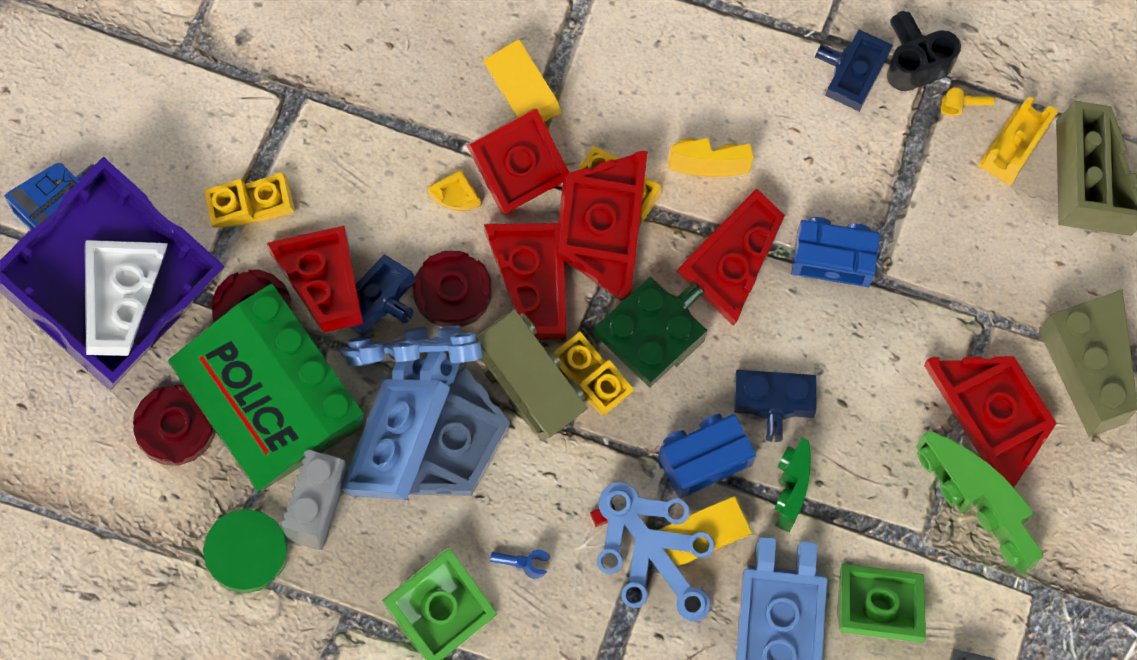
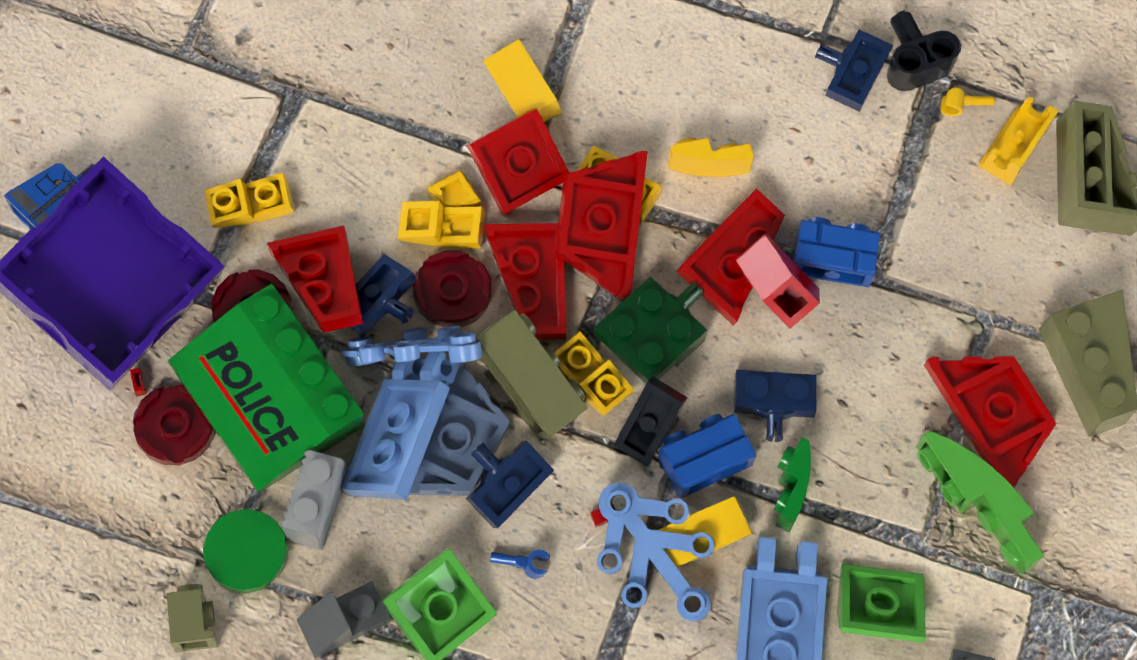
white wing [85,240,168,356] -> none
none -> red piece [130,367,146,397]
none -> olive brick [167,584,218,652]
none -> dark grey slope [297,581,391,658]
none -> yellow slope [398,201,486,249]
none -> dark blue plate [466,441,554,528]
none -> black slope [613,376,688,467]
none -> slope [736,233,820,329]

